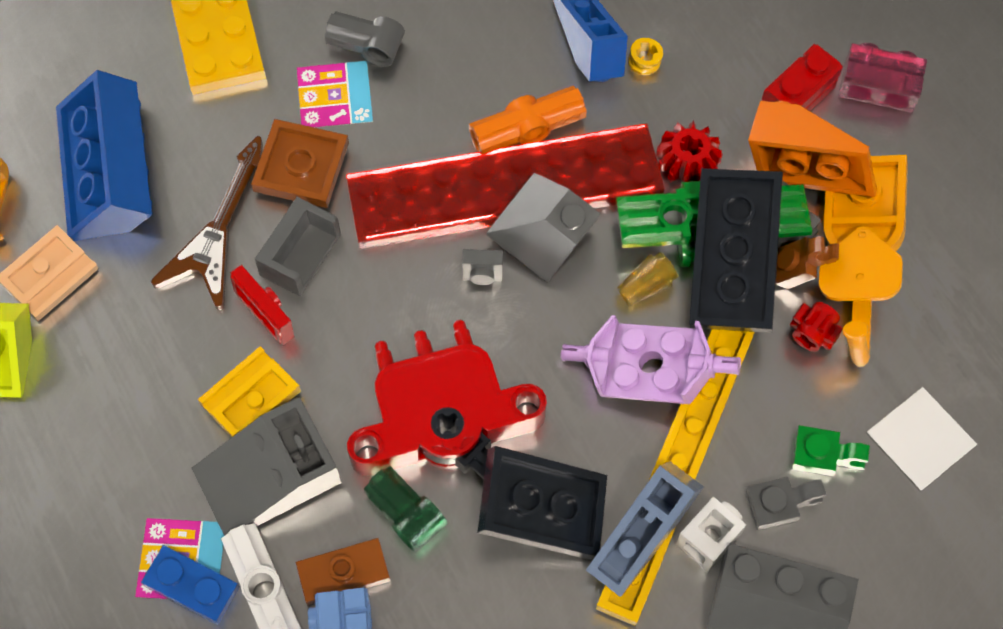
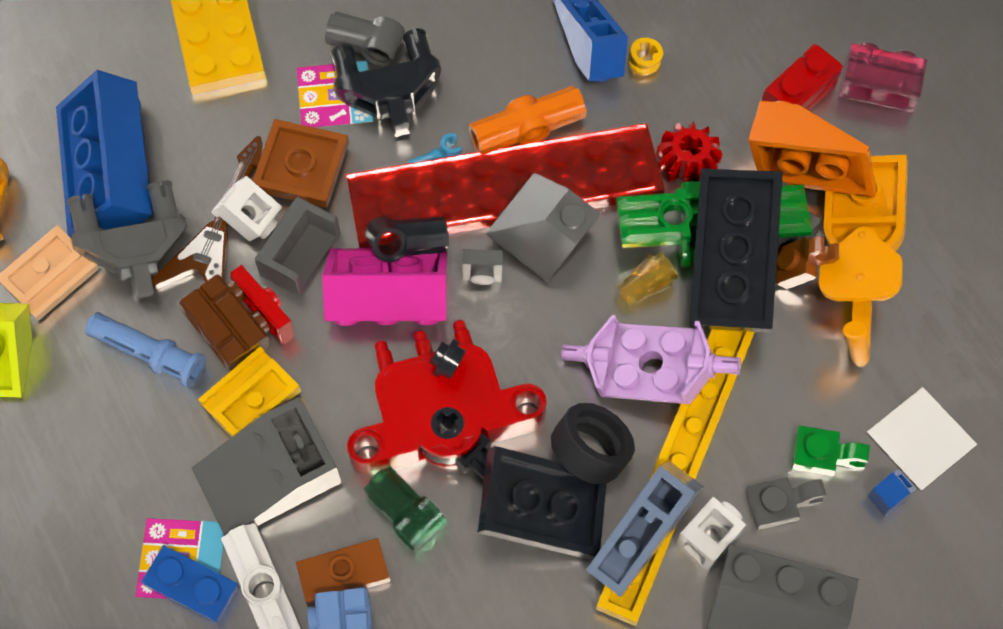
red gear [790,302,843,352] -> none
none -> dark grey connector [67,180,187,299]
none -> medium blue pin [85,312,206,388]
none -> reddish brown brick [179,274,271,372]
none -> white brick [211,176,282,242]
none -> dark pink slope [322,248,448,326]
none -> black connector [330,28,441,137]
none -> black piece [365,216,449,262]
none -> dark azure hand [408,133,463,169]
none -> black plate [430,338,466,379]
none -> black tyre [551,403,635,484]
none -> blue piece [868,470,917,517]

